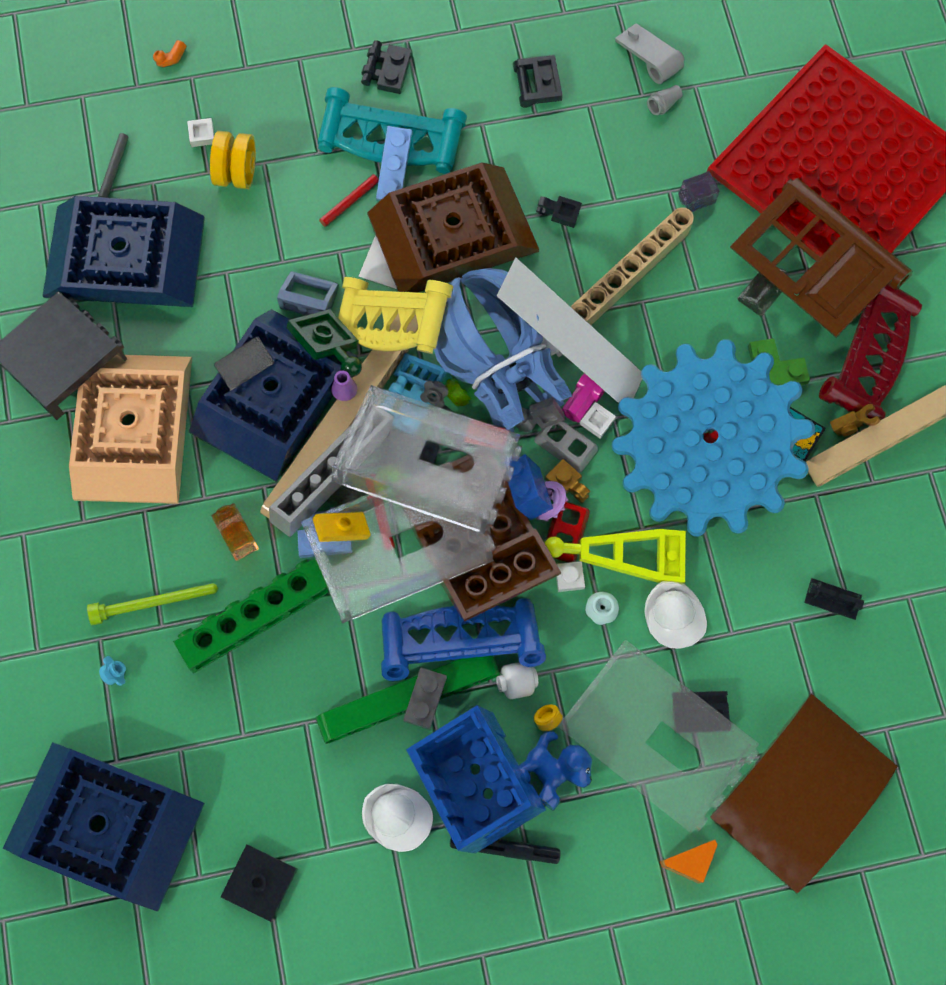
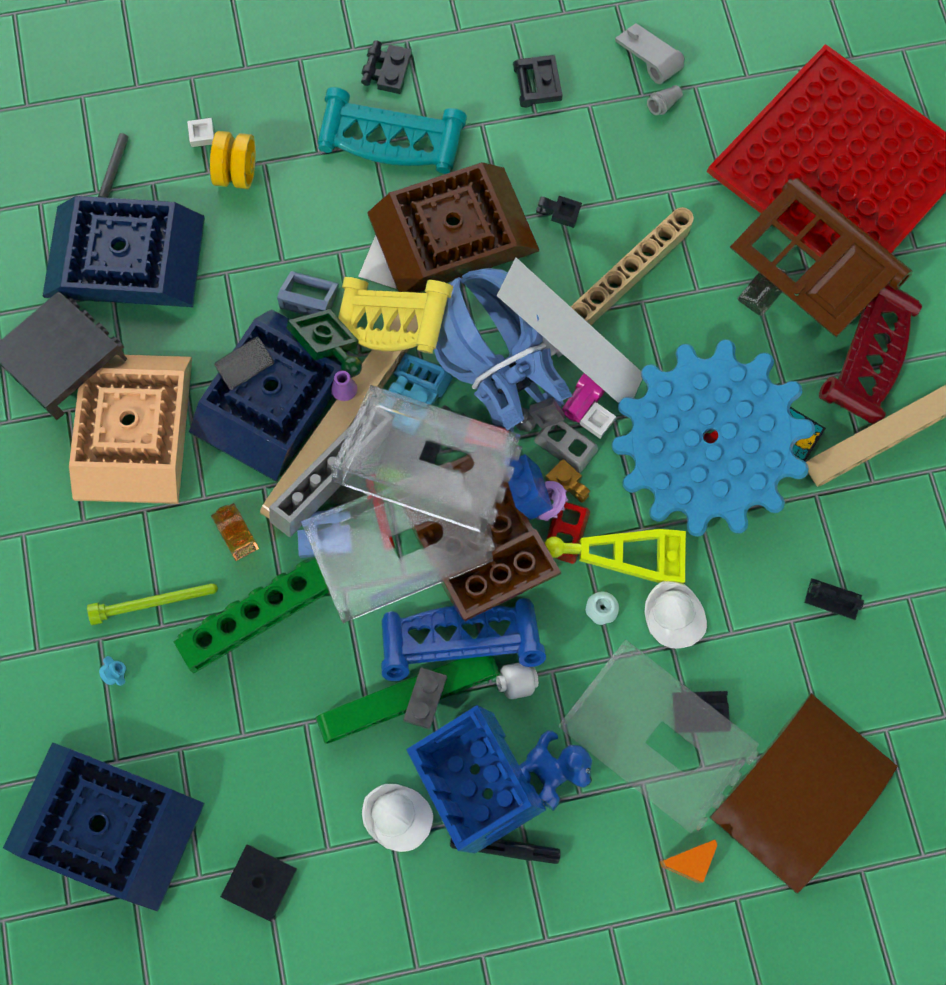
orange arm [153,40,187,68] -> none
yellow plate [313,512,371,542] -> none
red bar [319,174,379,227] -> none
light blue plate [376,126,412,201] -> none
dark grey plate [420,380,449,408] -> none
clear neon green plate [445,377,472,407] -> none
yellow tile [534,704,562,731] -> none
white plate [556,561,585,592] -> none
brick [678,171,720,212] -> none
bright green plate [748,338,810,385] -> none
pearl gold plate [830,404,880,436] -> none

